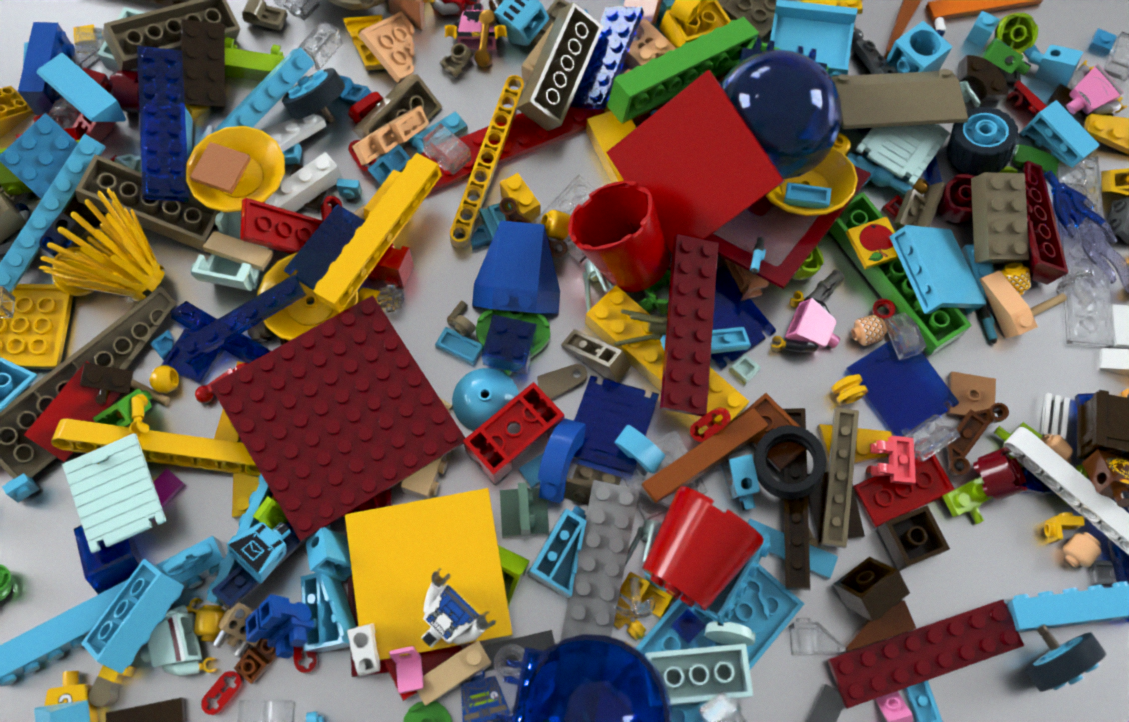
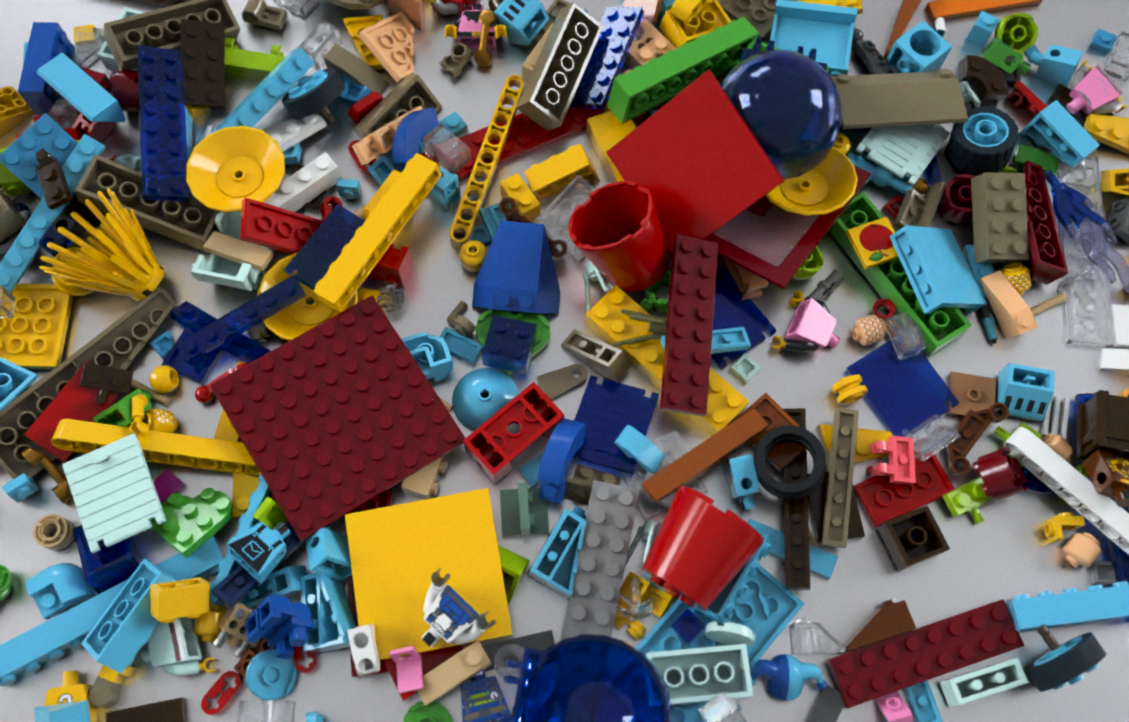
medium azure plate [163,543,213,576] -> none
nougat tile [190,142,251,195] -> none
yellow head [540,209,571,240] -> none
red beam [690,407,731,442] -> none
piece [750,237,766,274] -> none
medium azure tile [784,182,832,208] -> none
dark brown brick [834,556,910,622] -> none
none -> pearl gold bar [21,448,71,504]
none -> medium azure brick [25,563,96,620]
none -> tan wheel [33,514,75,551]
none -> dark brown hinge [36,149,72,210]
none -> yellow head [142,408,178,433]
none -> yellow brick [150,577,210,623]
none -> bright green plate [151,488,233,558]
none -> medium azure slope [239,566,308,609]
none -> medium azure tile [245,649,297,701]
none -> dark tan slope [324,44,389,95]
none -> blue arch [393,107,440,170]
none -> medium azure brick [402,332,453,382]
none -> medium azure hinge [429,167,461,211]
none -> yellow head [459,240,487,272]
none -> yellow wedge [524,143,600,200]
none -> piece [750,654,827,701]
none -> light aqua brick [939,658,1029,707]
none -> medium azure slope [997,363,1055,422]

